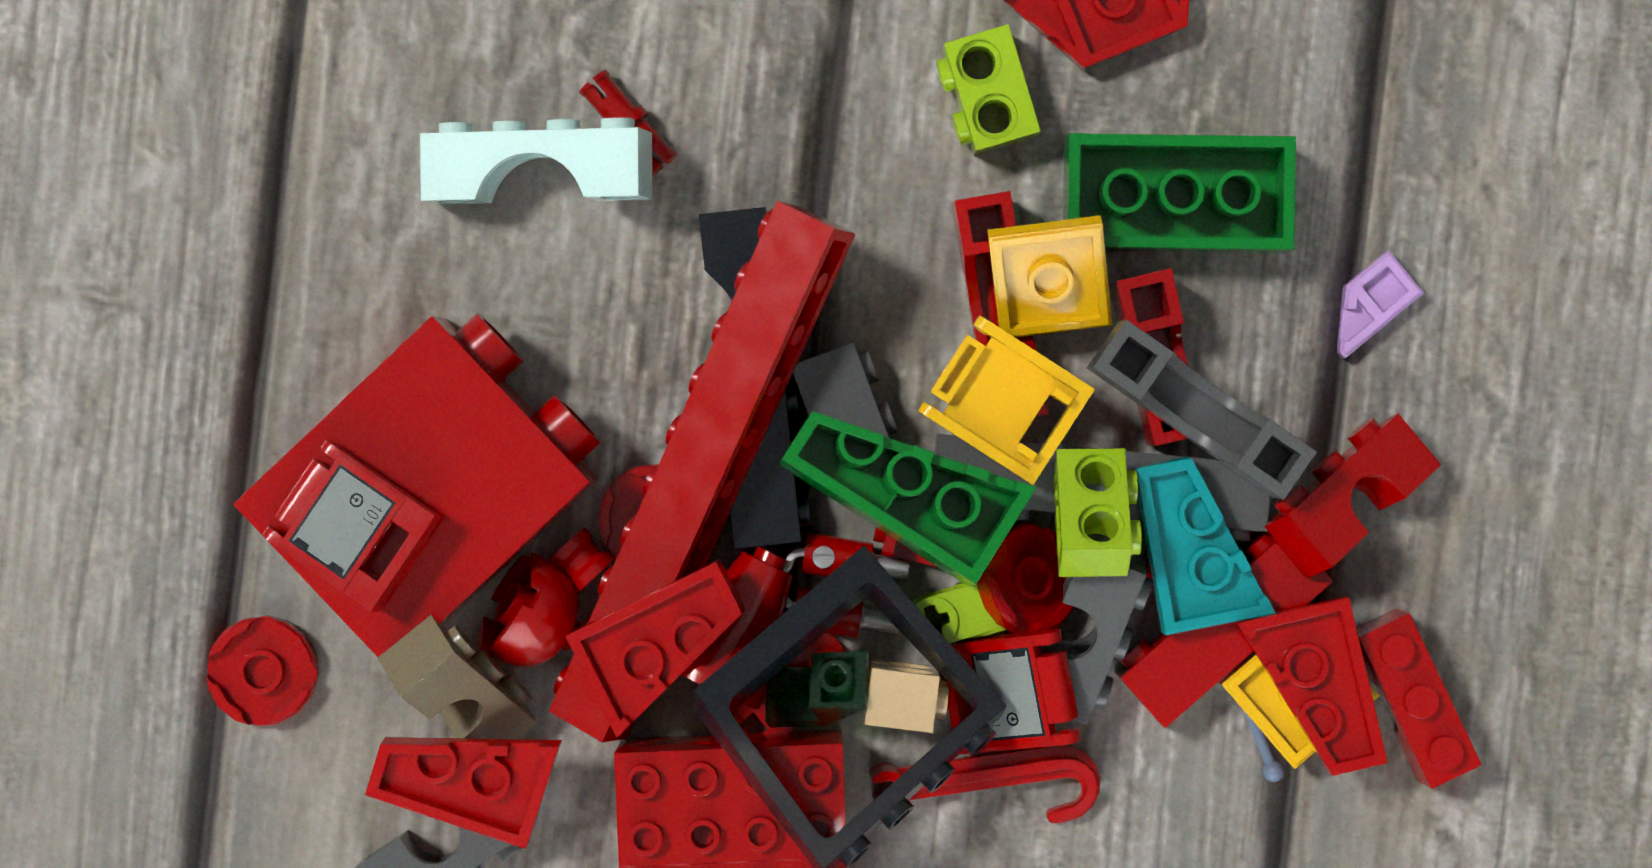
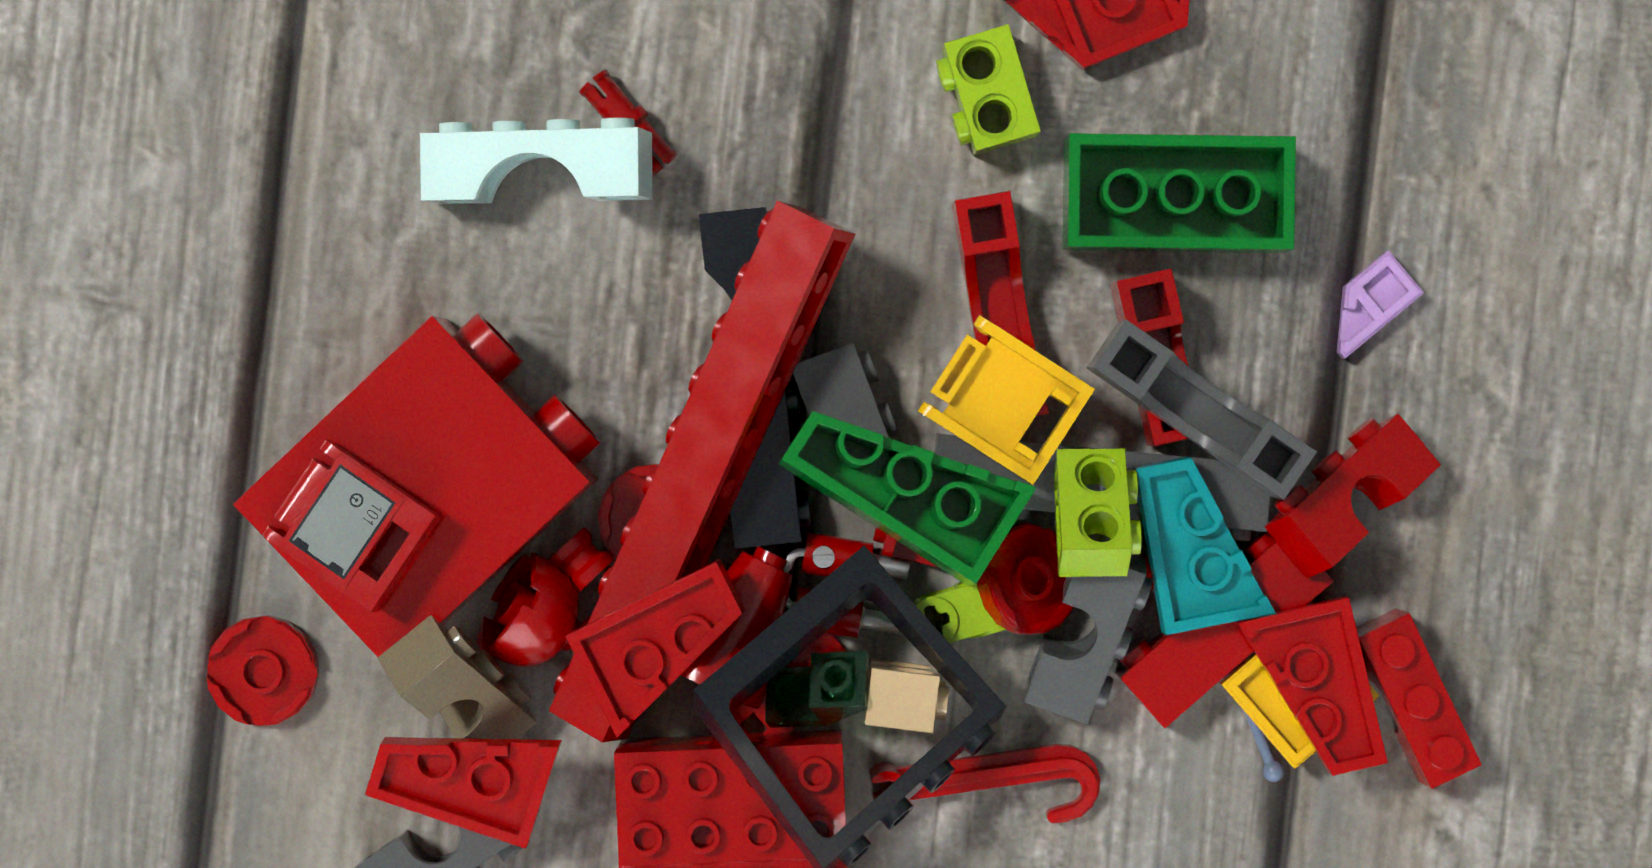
container [941,628,1082,754] -> none
yellow tile [987,215,1112,338] -> none

